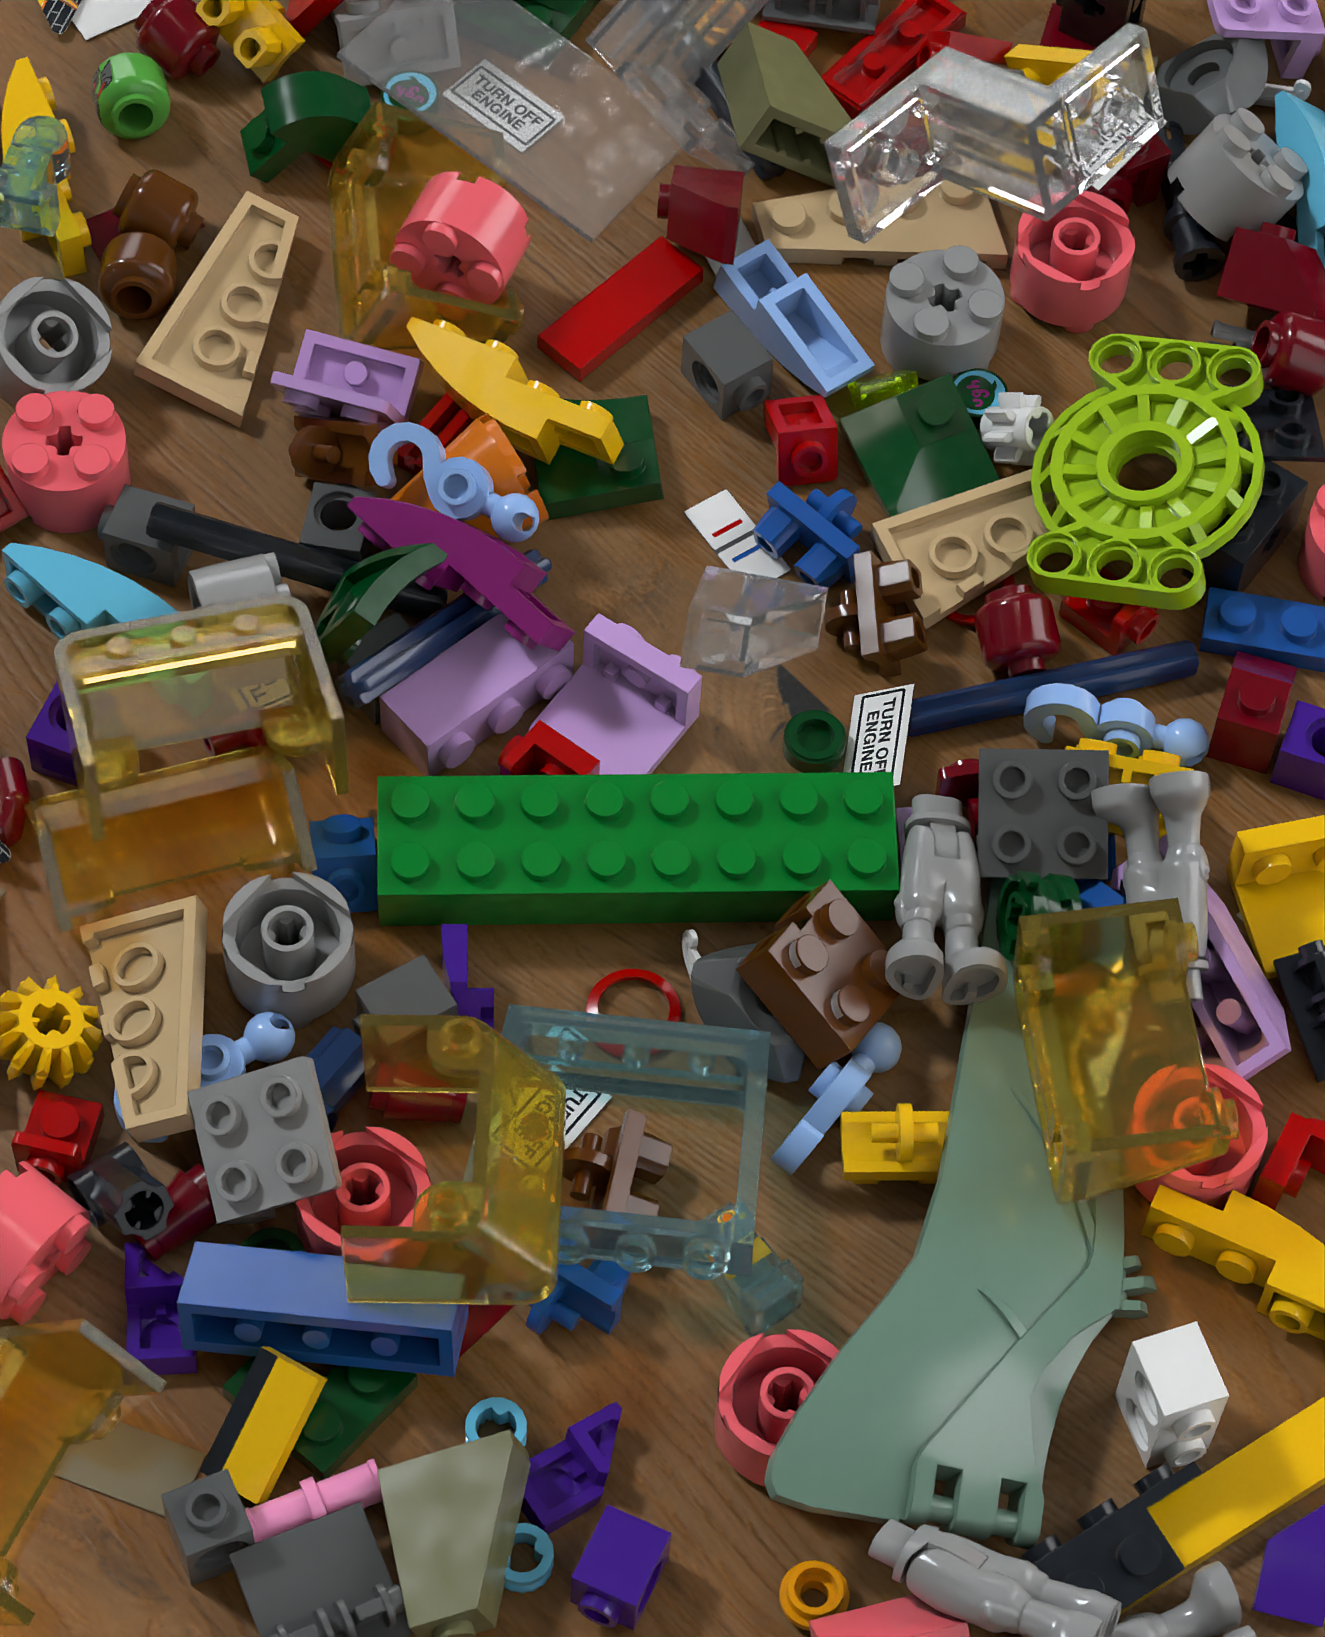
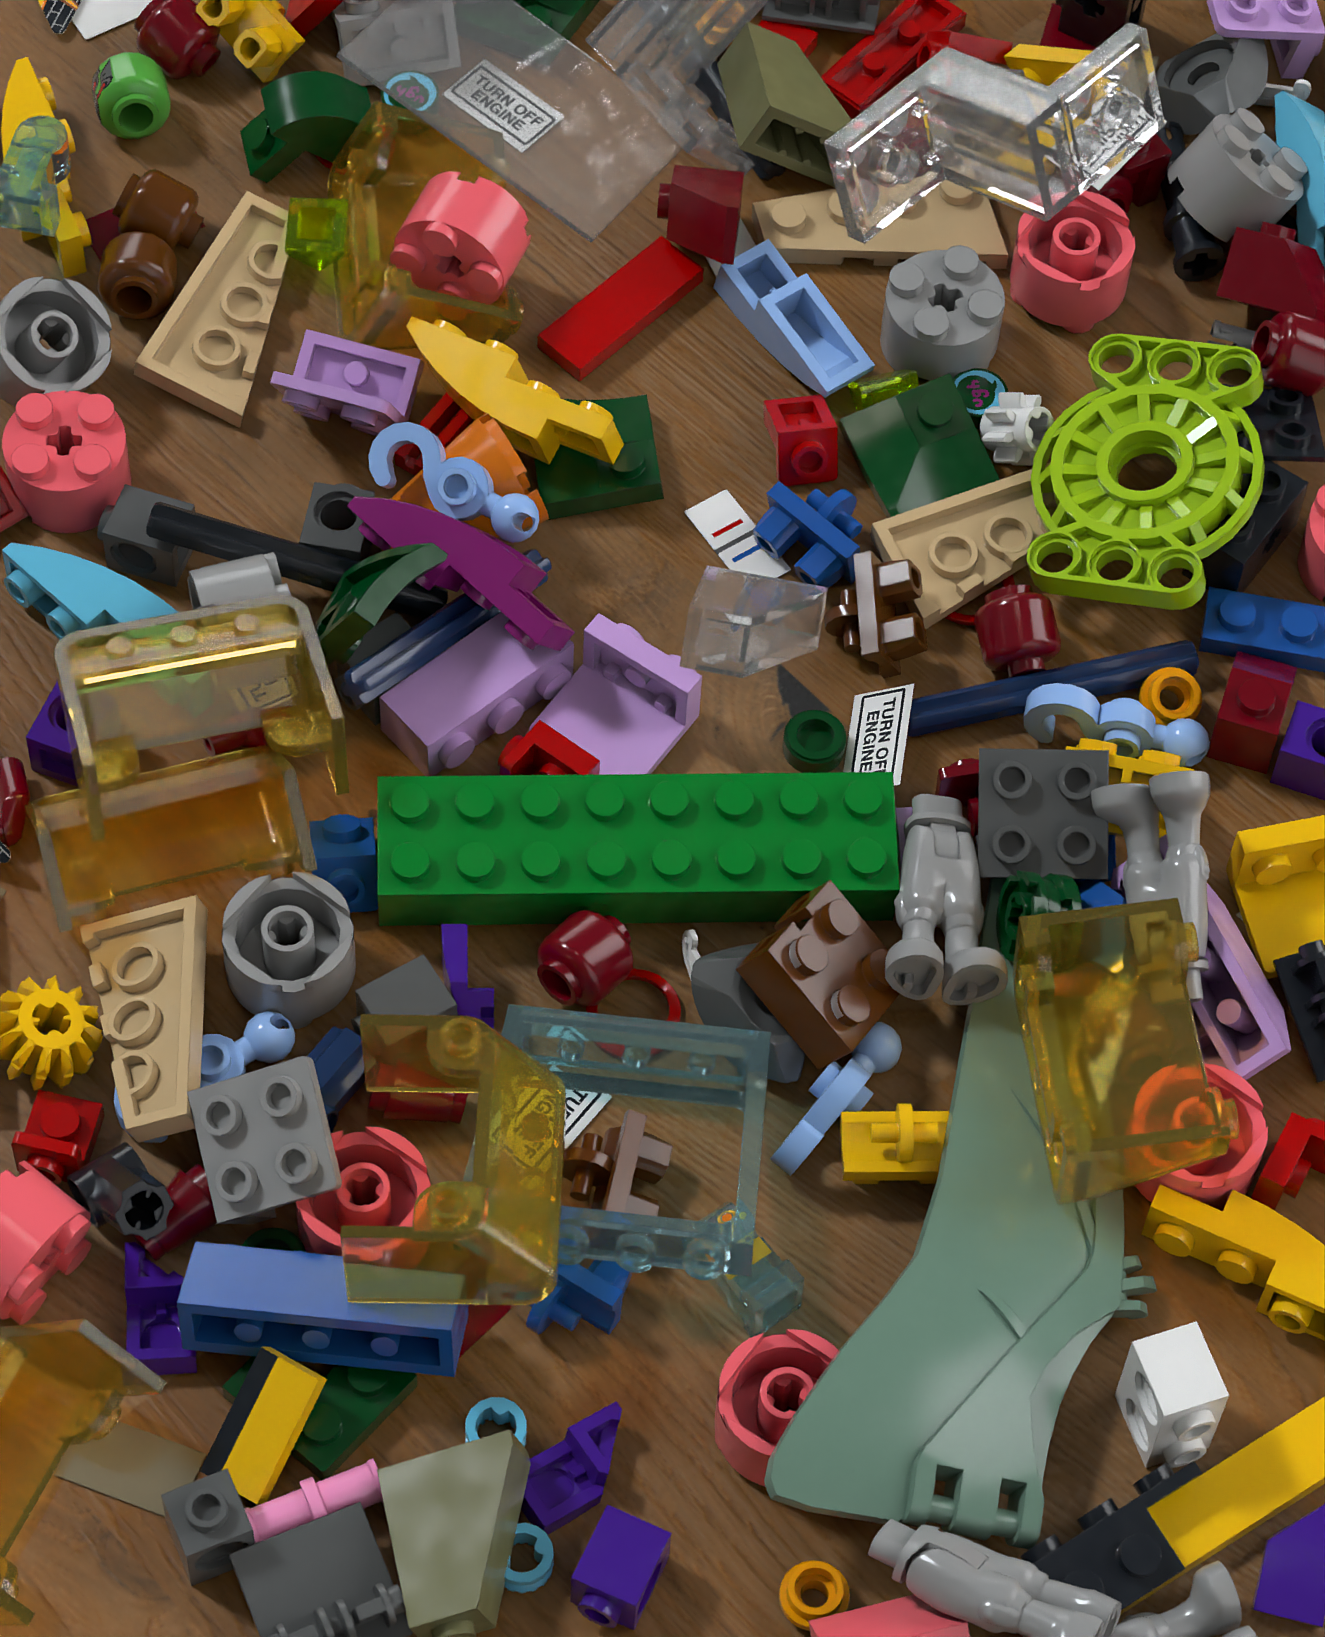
reddish brown hips [288,414,398,487] -> none
dark grey brick [681,310,774,420] -> none
red bracket [1059,567,1160,656] -> none
none -> clear neon green slope [285,198,349,271]
none -> dark red head [537,910,633,1007]
none -> light orange plate [1139,667,1202,726]

